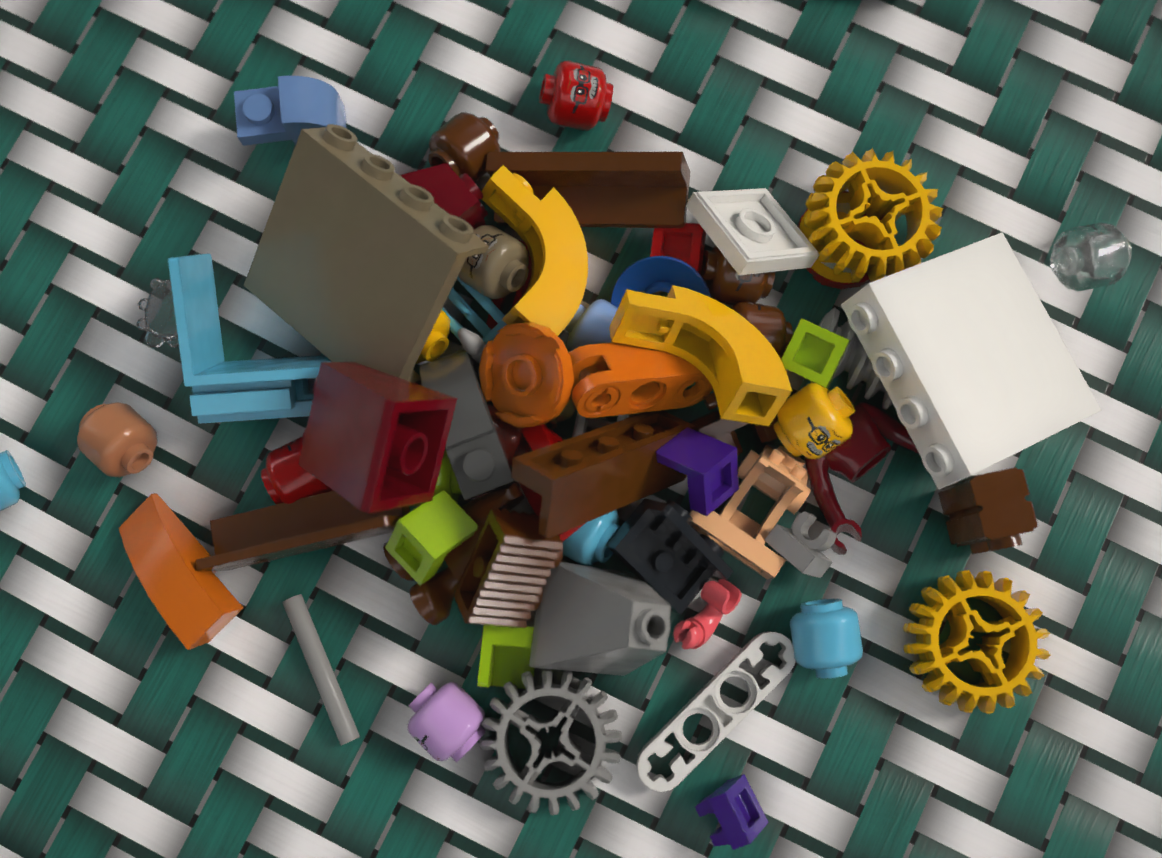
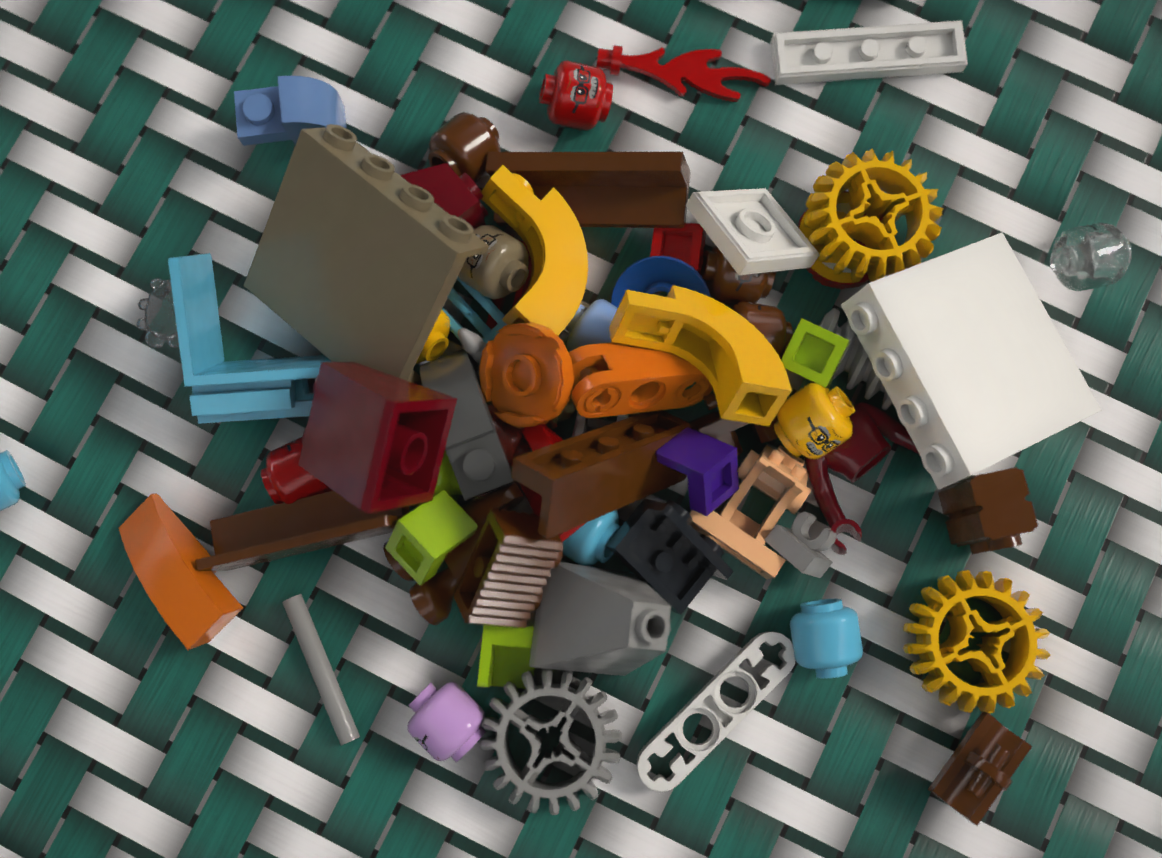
nougat head [77,402,157,477] -> none
coral arm [673,579,742,649] -> none
dark purple tile [695,774,769,850] -> none
none -> red piece [596,45,771,102]
none -> white tile [771,20,968,85]
none -> reddish brown hips [928,711,1032,826]

